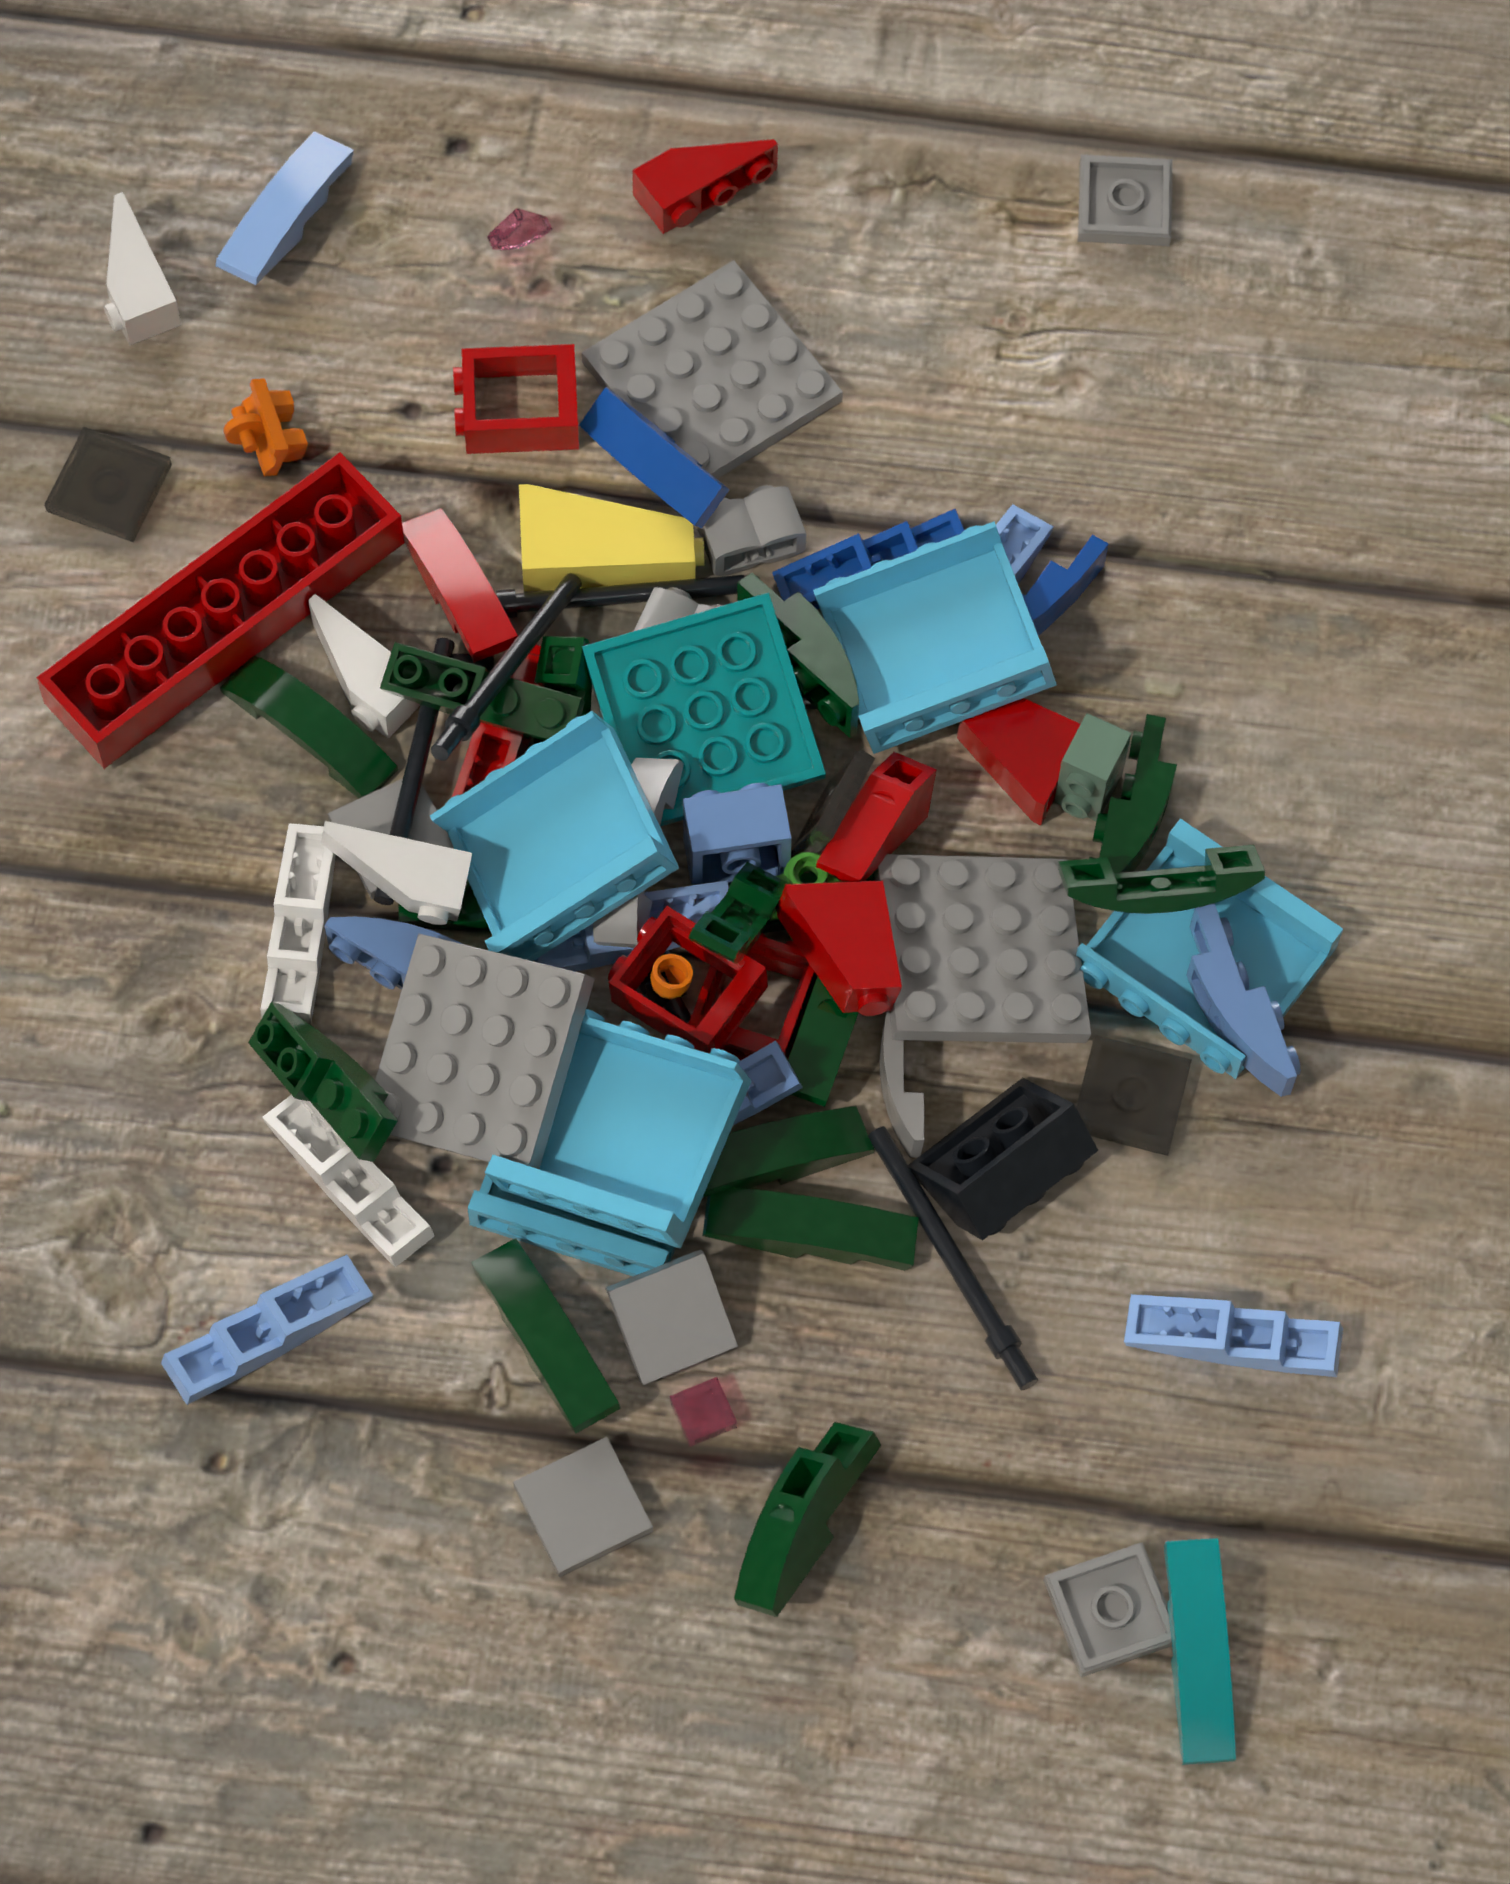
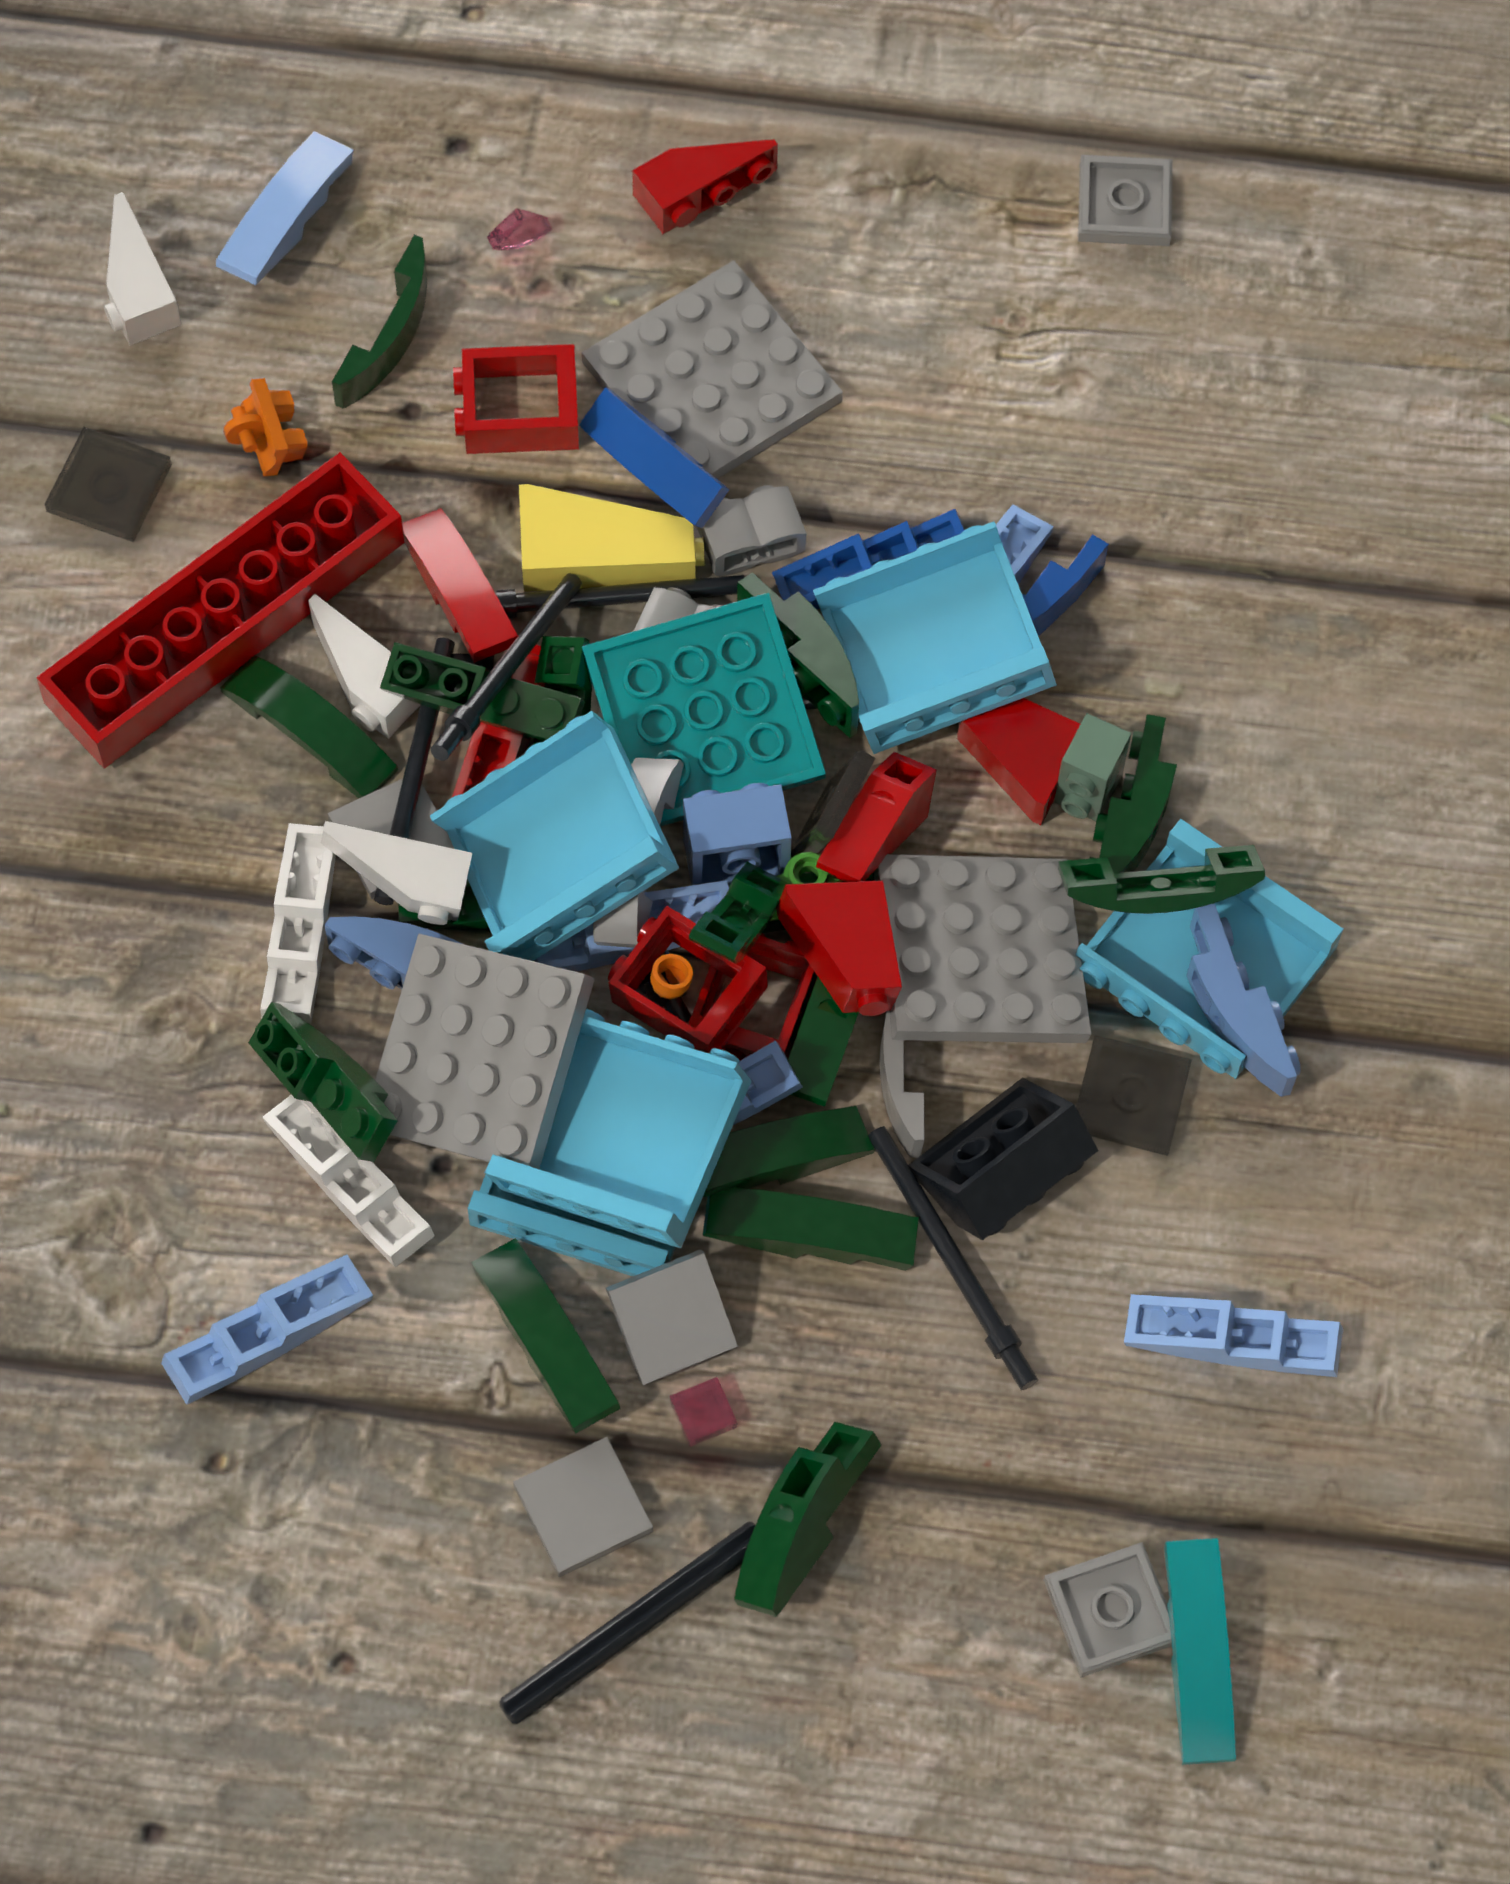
none -> dark green slope [332,234,427,409]
none -> black axle [499,1521,755,1724]

